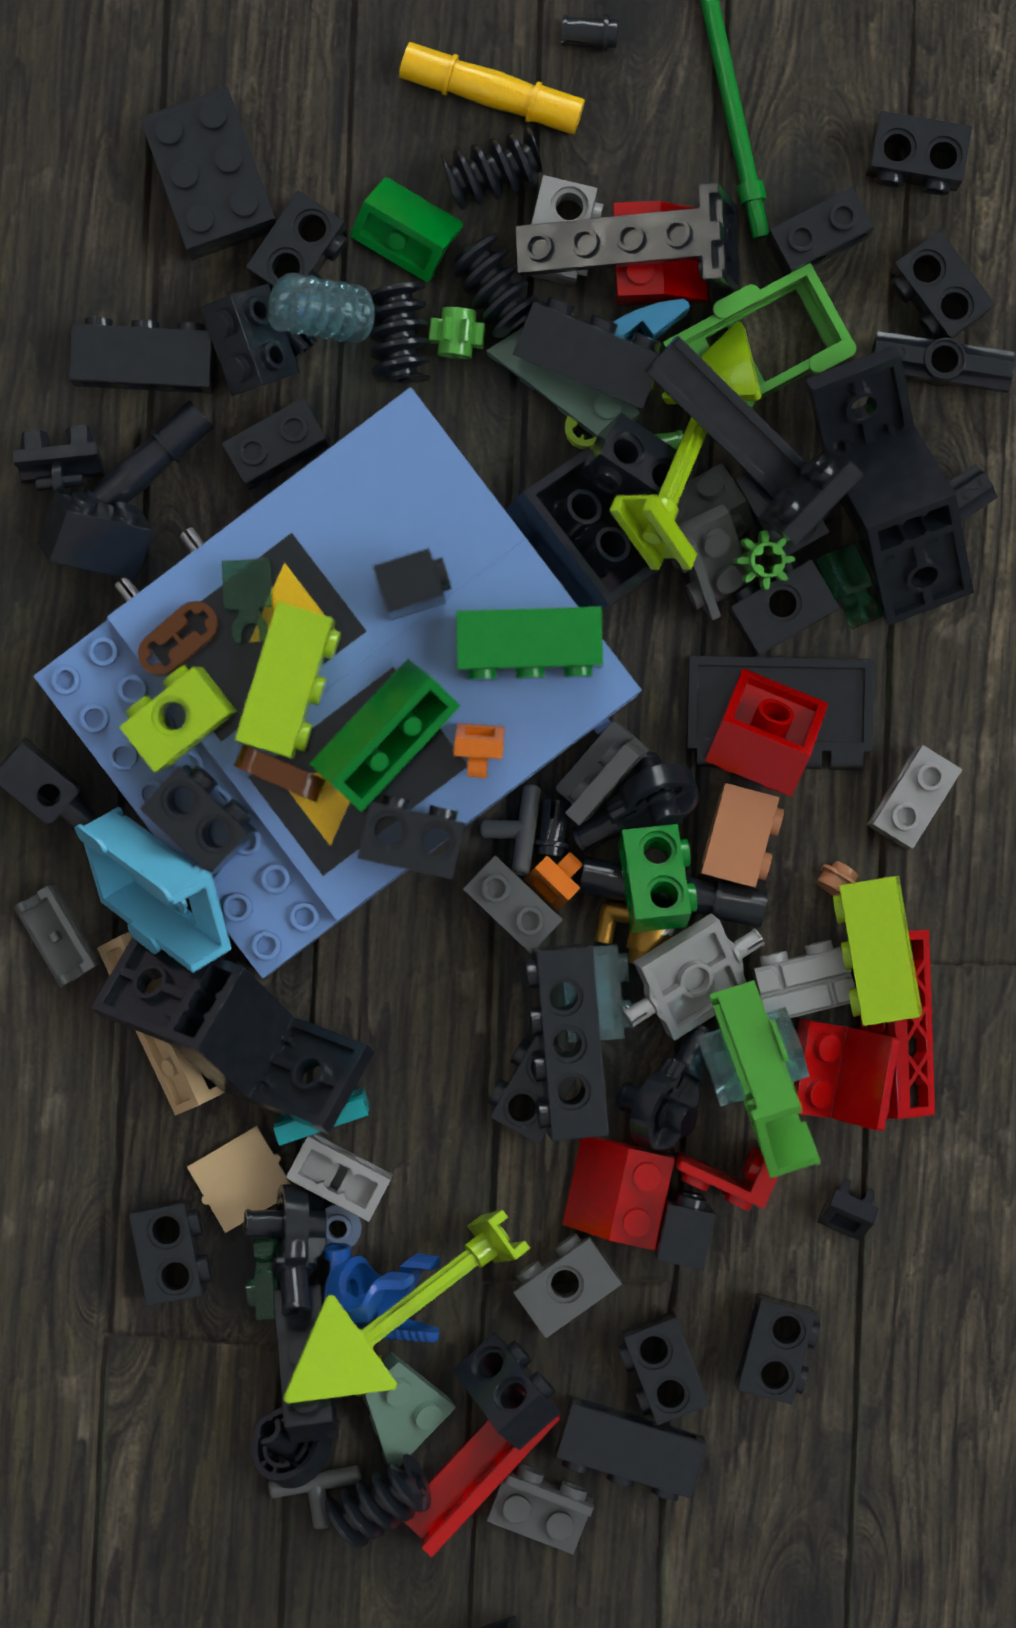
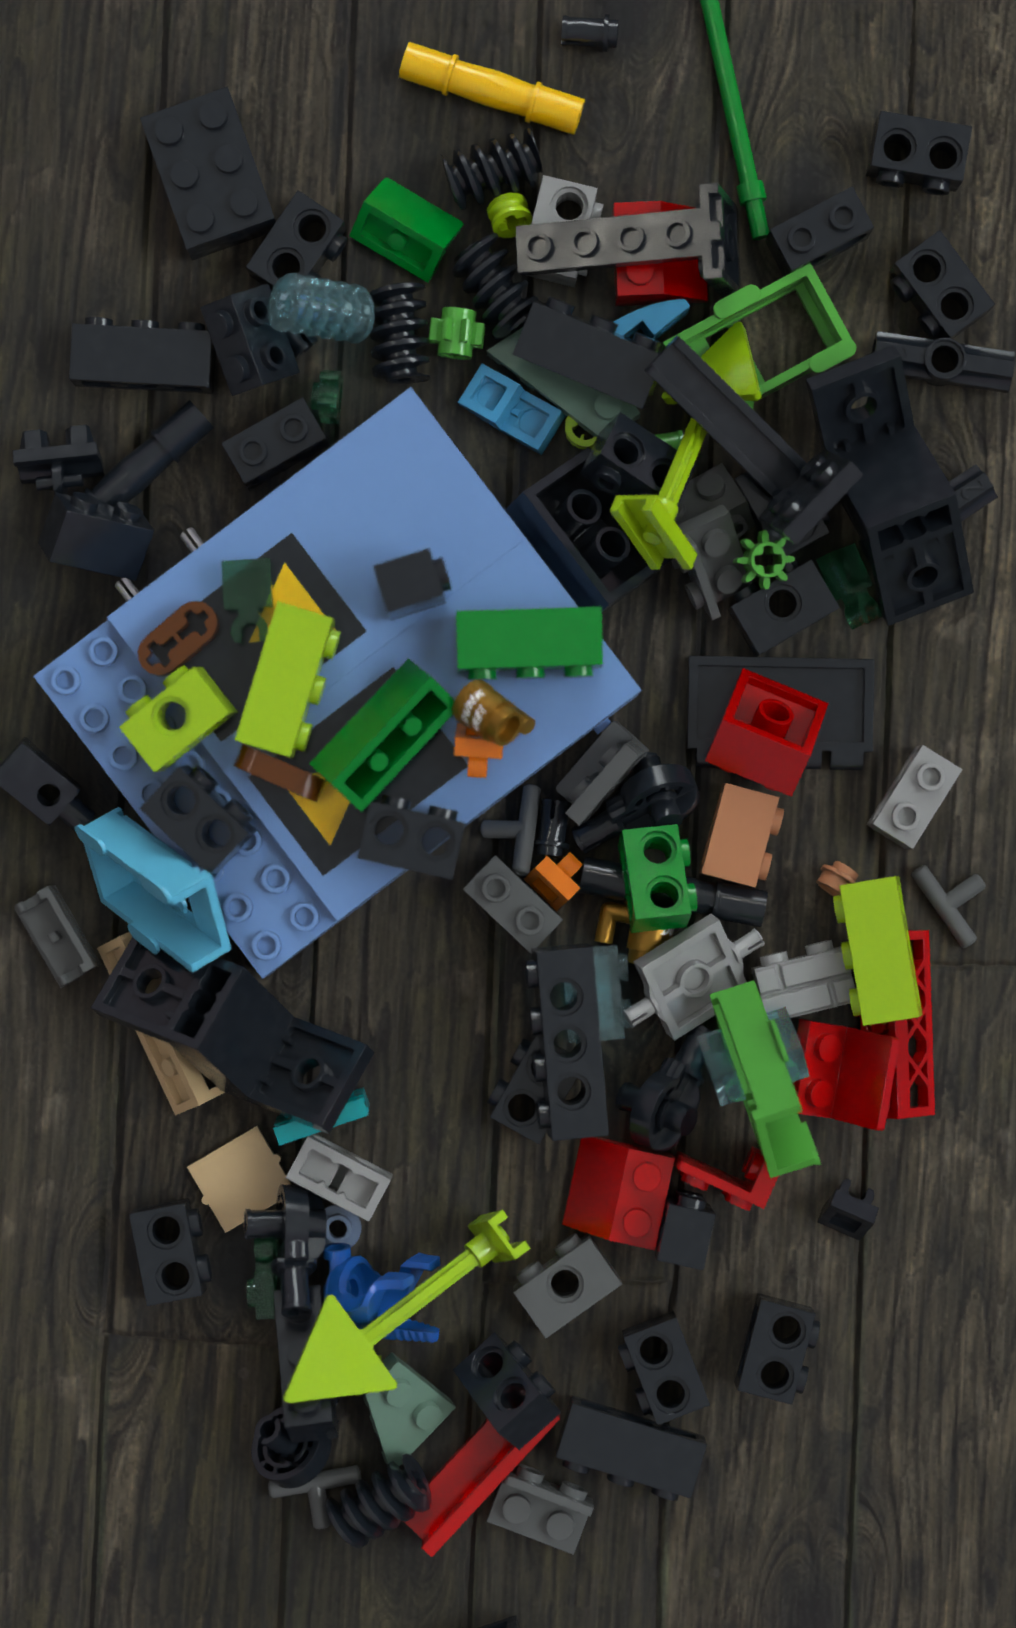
none -> clear green plate [311,370,344,425]
none -> pearl gold piece [452,679,535,746]
none -> dark azure slope [458,363,566,455]
none -> lime bush [487,192,533,238]
none -> dark grey piece [911,865,986,948]

